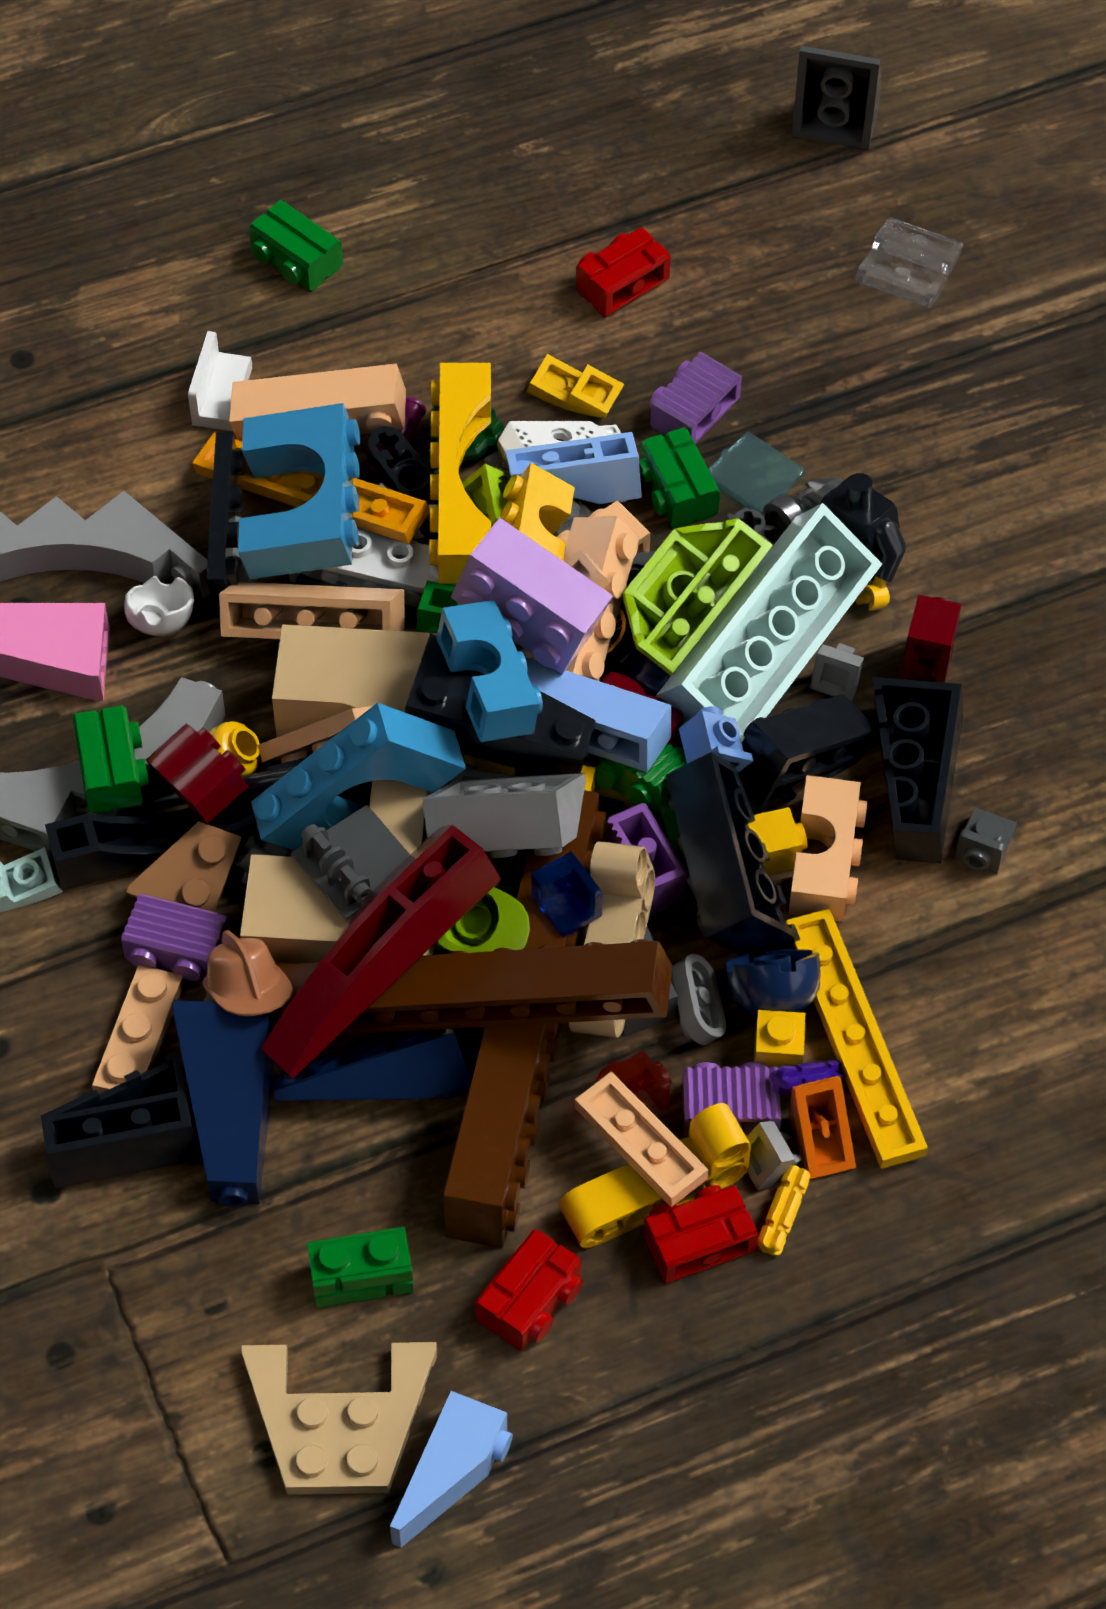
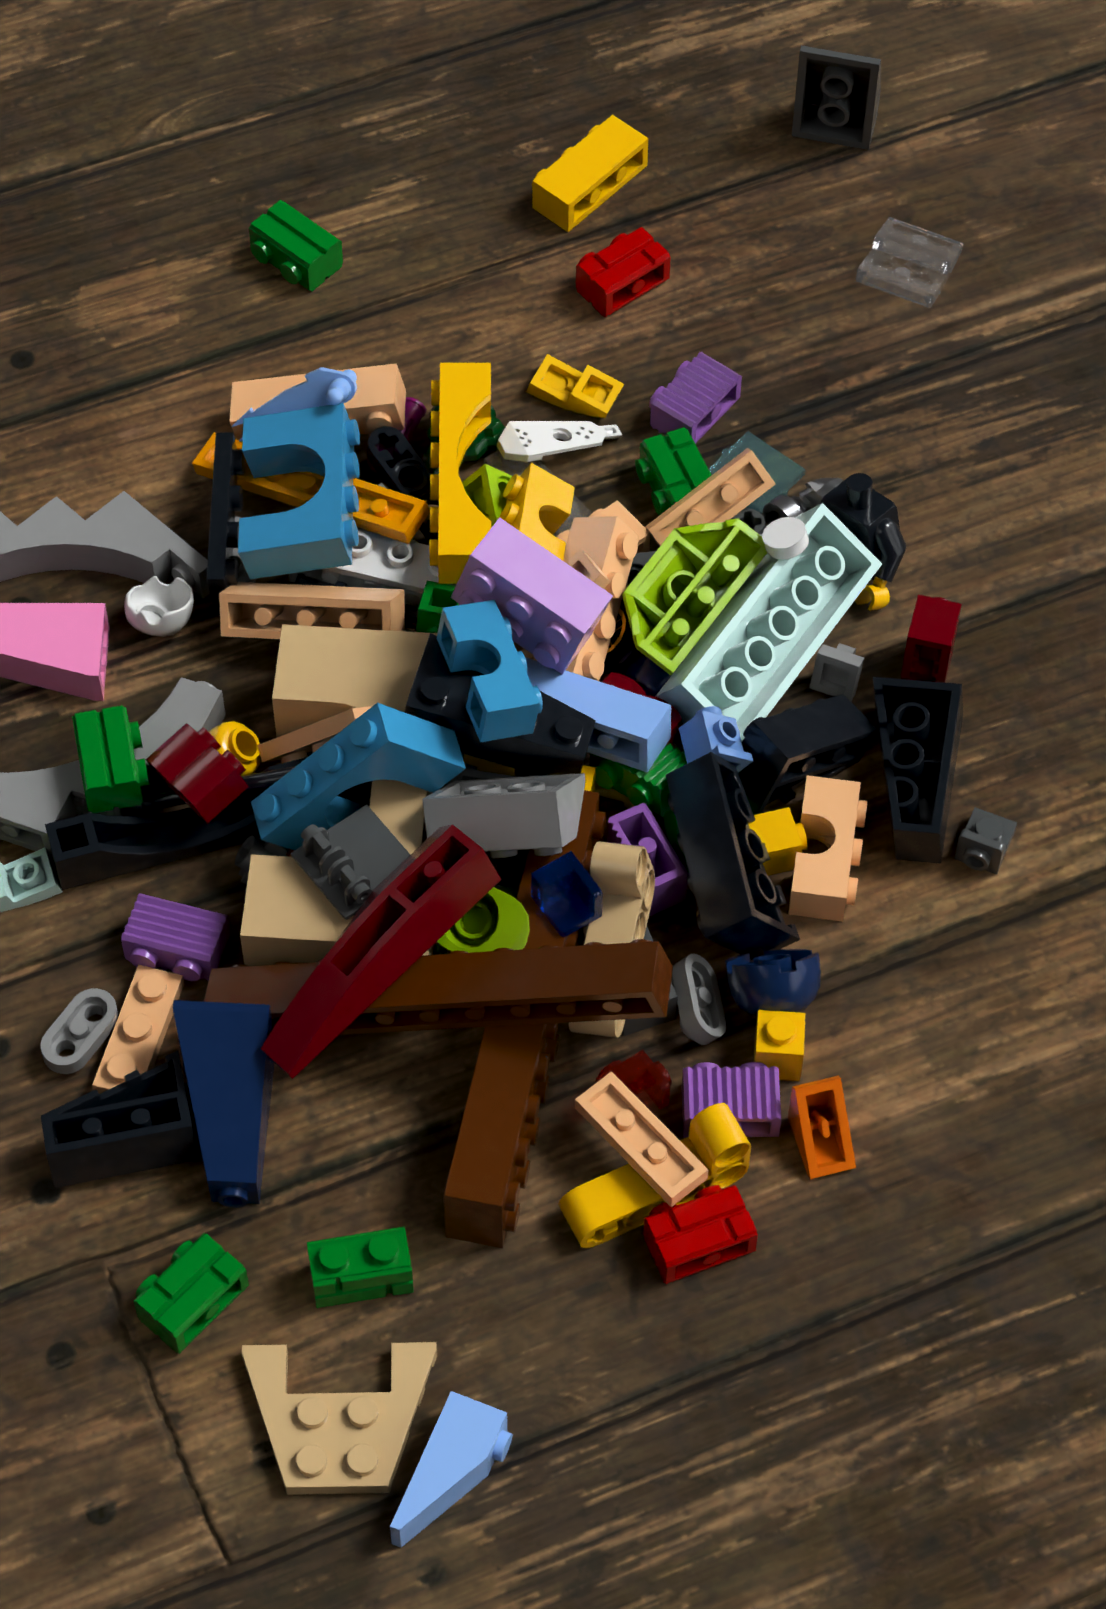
medium nougat wing [126,821,242,912] -> none
white panel [188,331,252,432] -> none
nougat piece [202,930,293,1016] -> none
dark blue wedge [273,1028,474,1100] -> none
red brick [475,1229,583,1351] -> none
light blue slope [506,432,642,504] -> none
light grey tile [747,1121,802,1190] -> none
yellow axle [757,1165,810,1256] -> none
dark purple axle [769,1060,846,1095] -> none
yellow plate [786,908,928,1169] -> none
none -> light grey plate [41,988,118,1074]
none -> green brick [133,1233,249,1354]
none -> light blue piece [232,367,357,442]
none -> yellow brick [532,114,649,232]
none -> light nougat plate [645,448,776,547]
none -> white tile [762,517,809,559]

